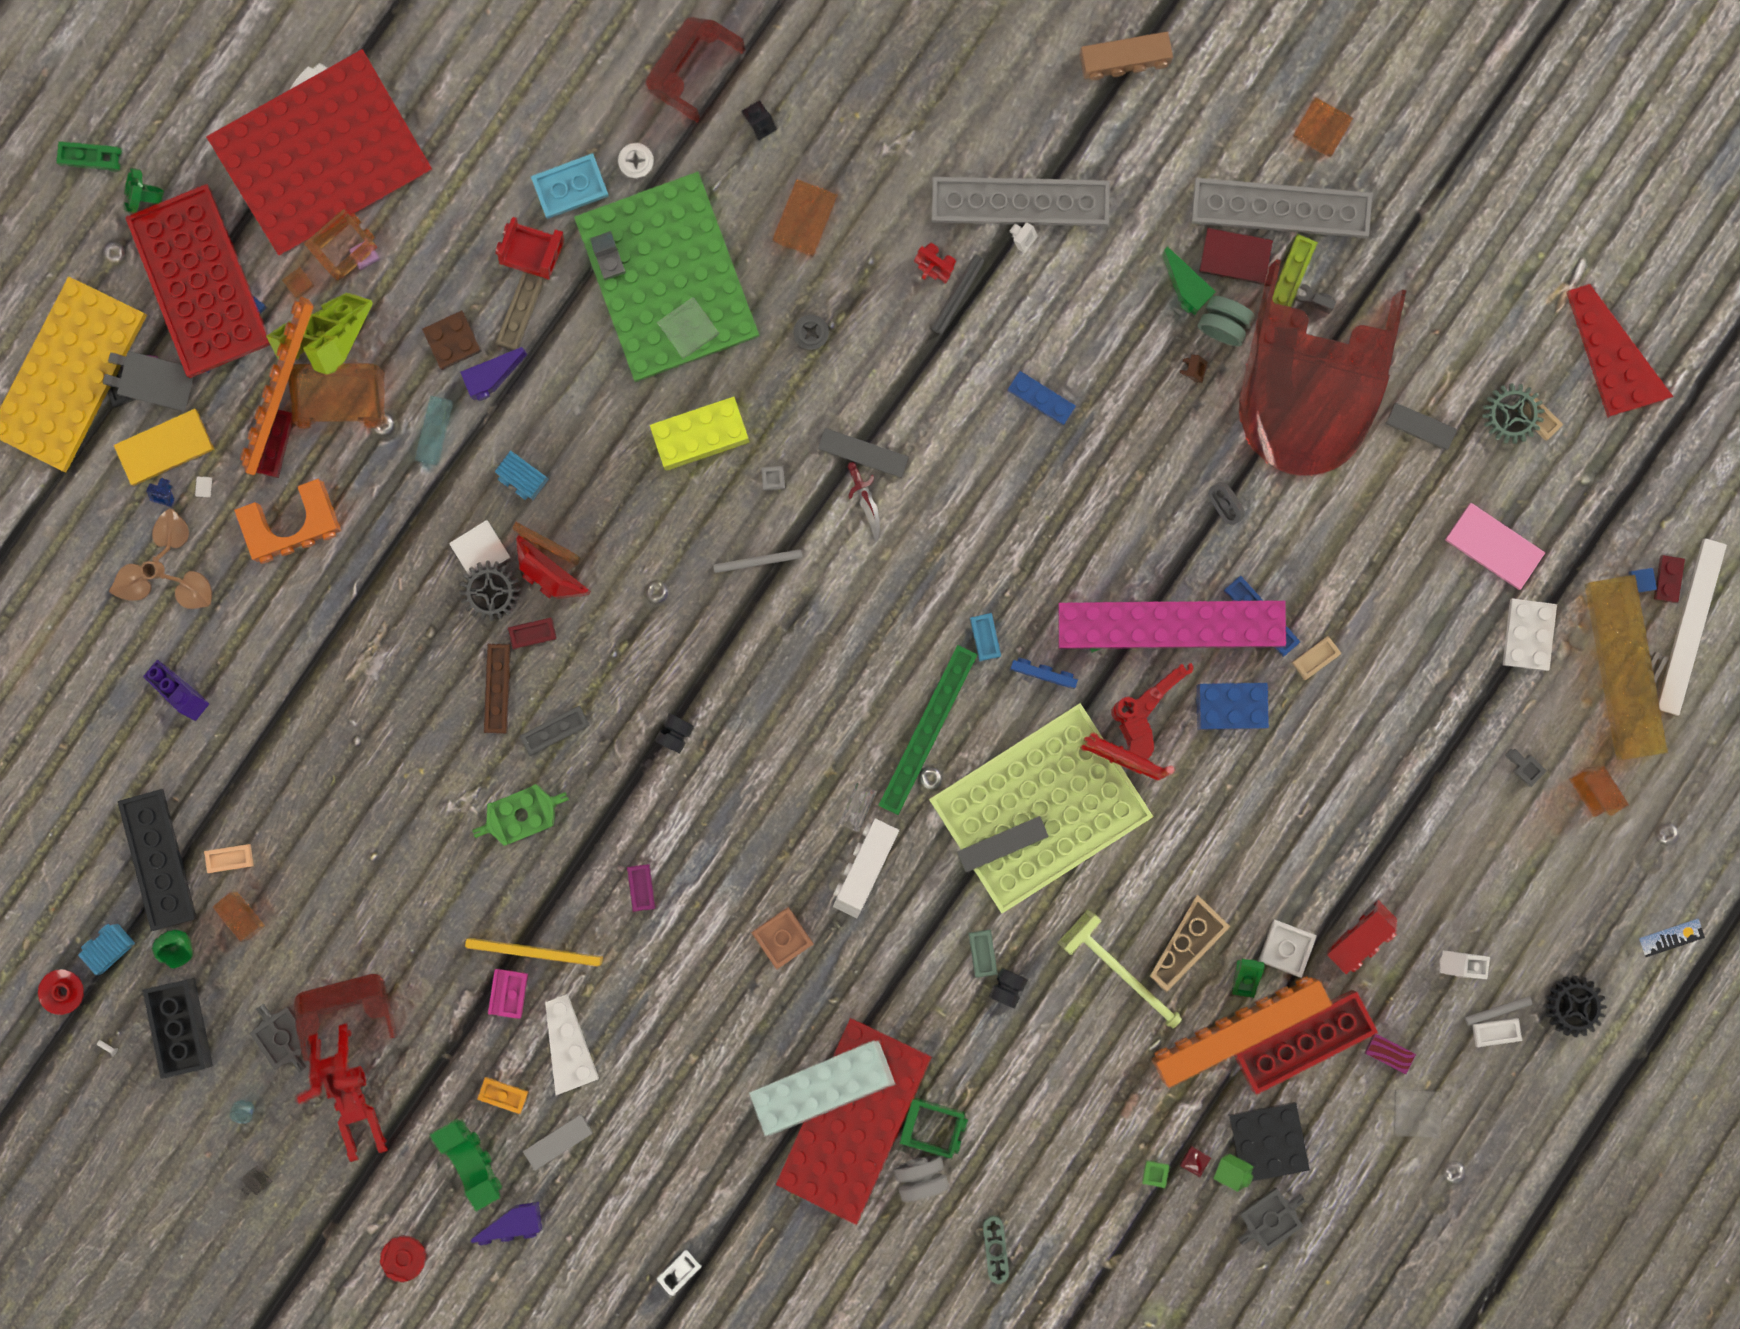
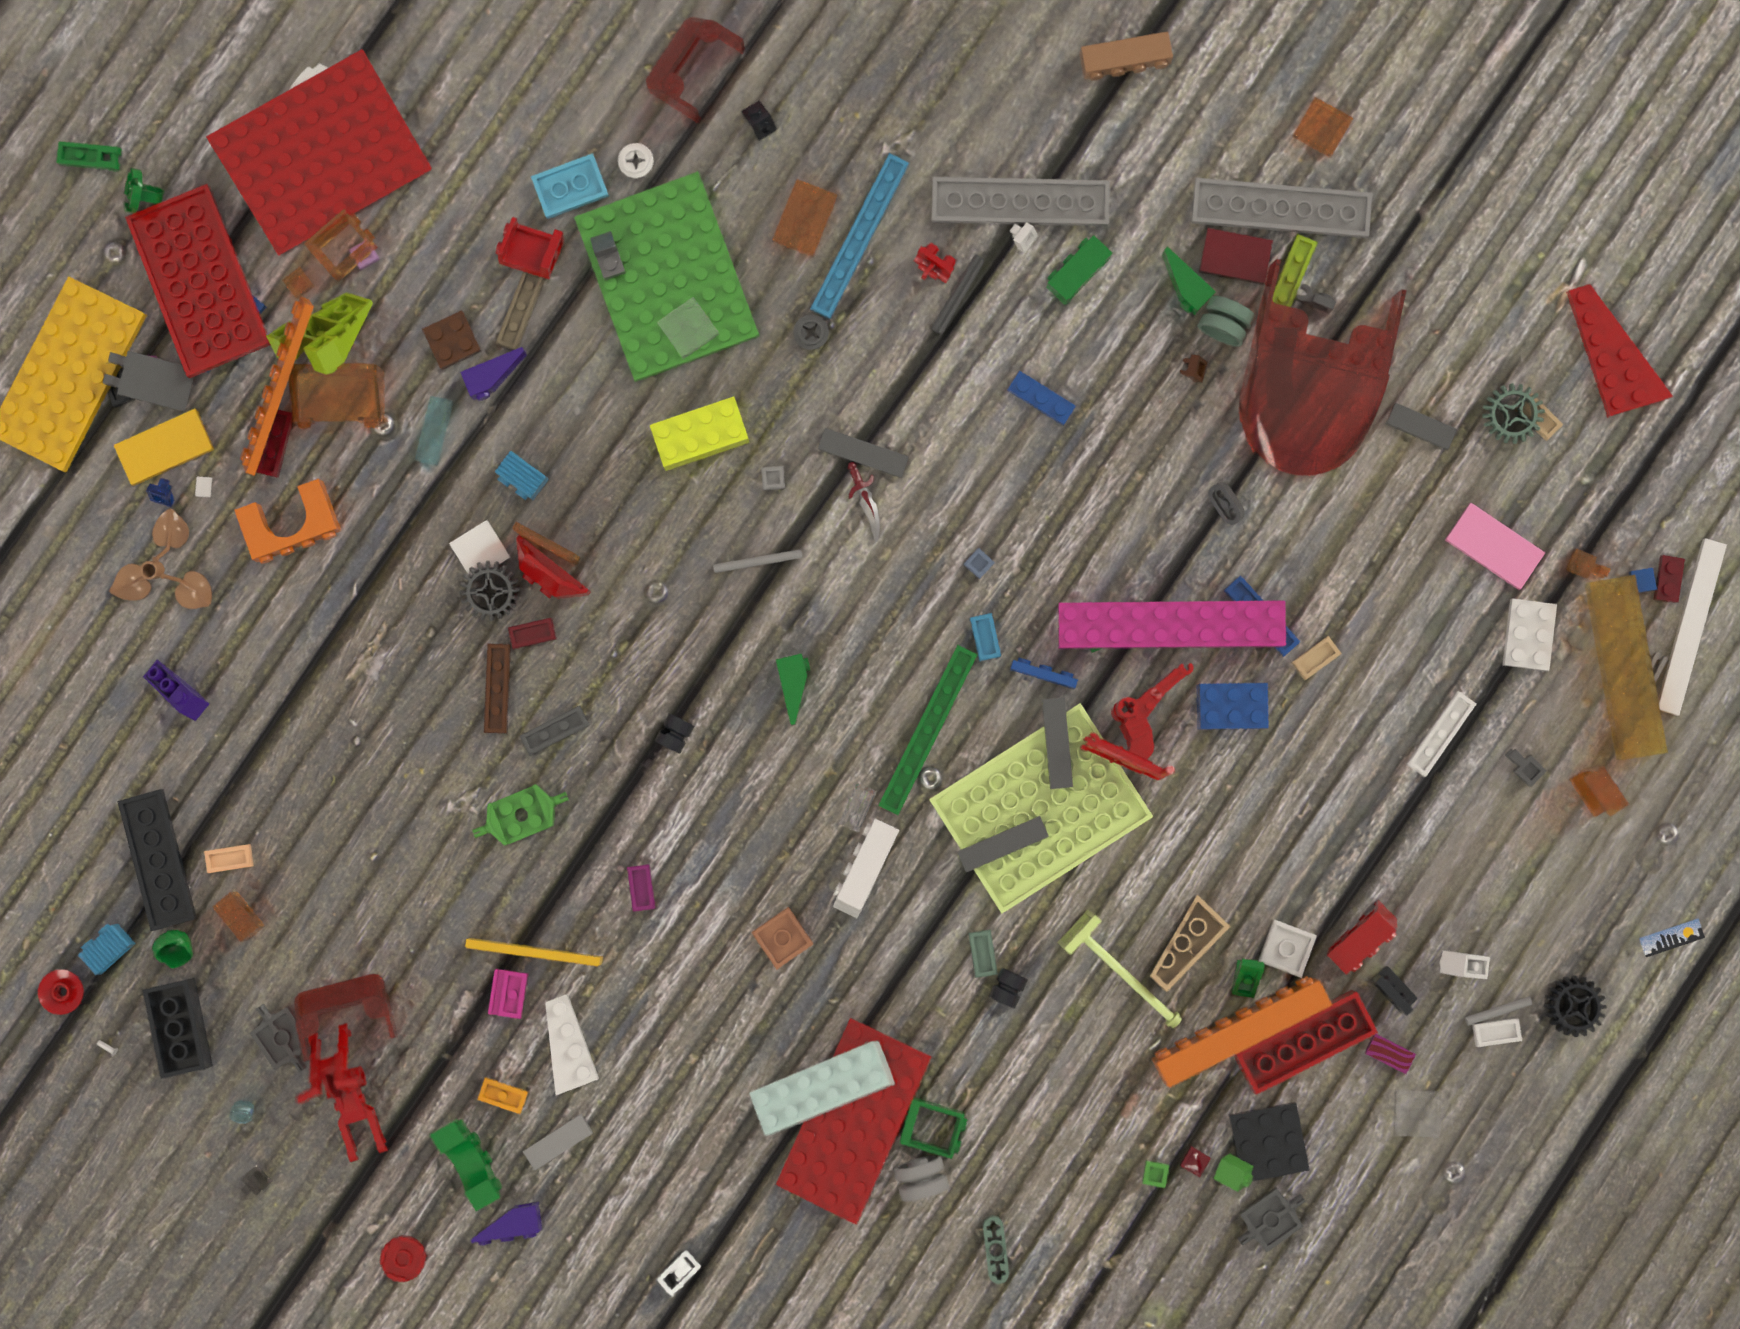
none -> green slope [776,653,811,726]
none -> dark azure tile [810,153,909,320]
none -> sand blue tile [963,548,995,580]
none -> dark grey tile [1042,697,1073,789]
none -> green brick [1046,235,1113,305]
none -> black bracket [1370,966,1417,1016]
none -> white tile [1406,691,1476,777]
none -> clear orange plate [1566,548,1611,579]

